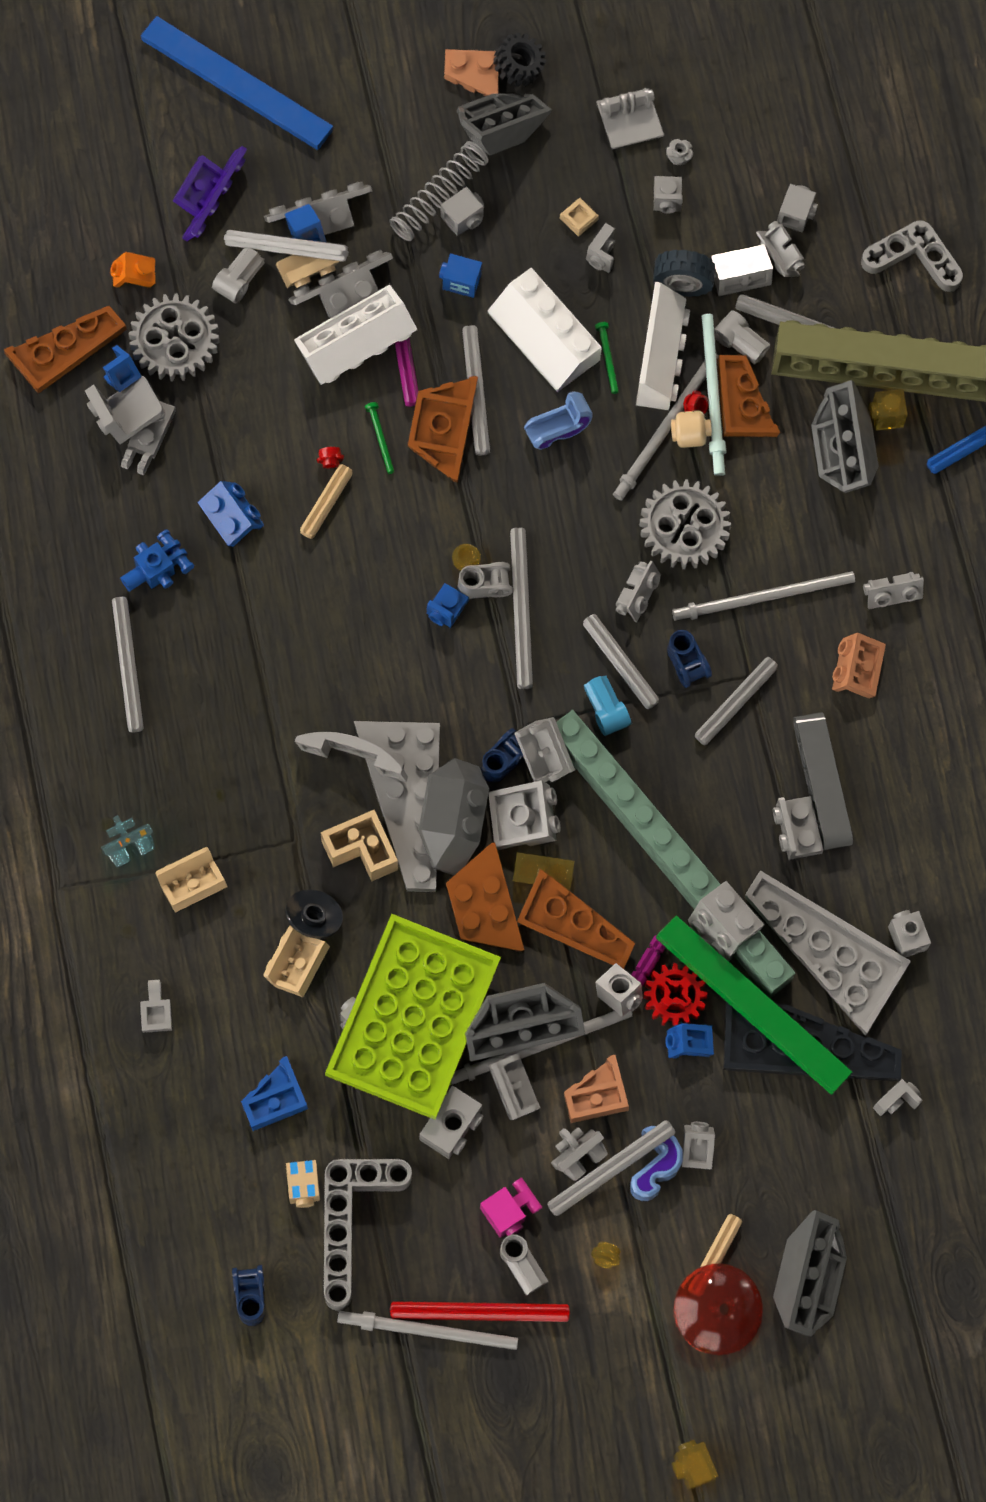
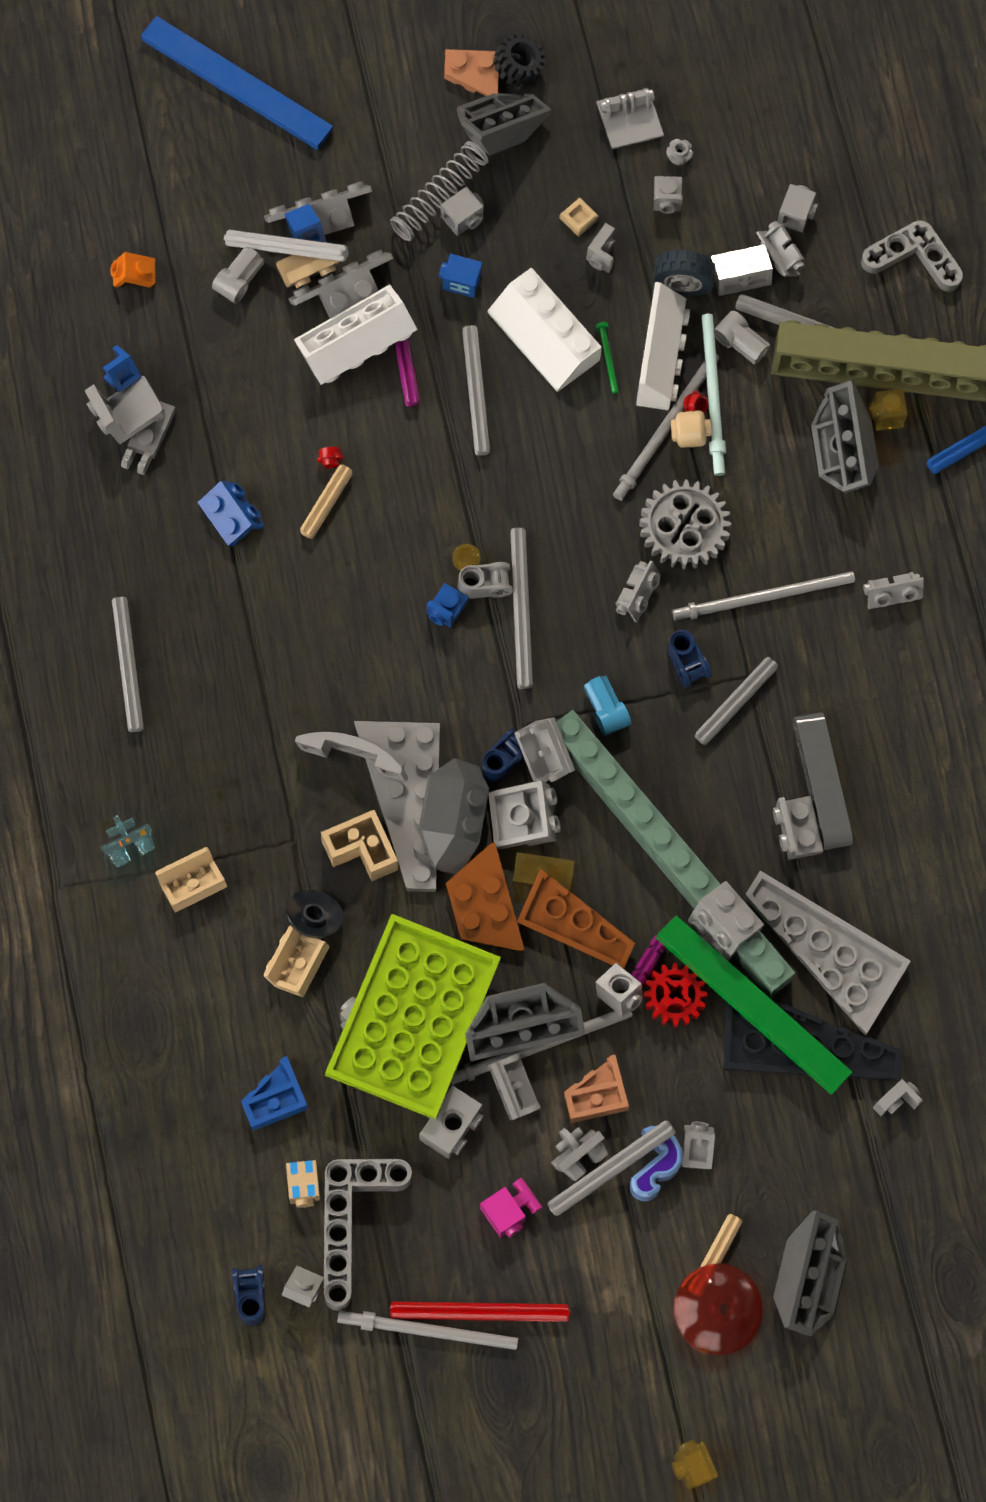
dark orange wing [4,306,127,394] -> none
blue piece [120,530,194,592] -> none
light grey gear [129,294,219,381] -> none
light grey plate [140,980,172,1033] -> none
dark purple bracket [173,146,247,241] -> none
green piece [365,402,394,474] -> none
dark orange wing [408,376,478,482] -> none
light grey piece [500,1235,548,1296] -> none
medium blue animal [524,392,593,449] -> none
light grey axle [583,614,659,709] -> none
clear yellow plate [591,1242,621,1268] -> none
blue bracket [665,1023,714,1058] -> none
dark orange wing [717,355,780,437] -> none
nougat bracket [832,633,886,699] -> none
light grey brick [888,910,931,957] -> none
none -> light grey bracket [282,1266,324,1307]

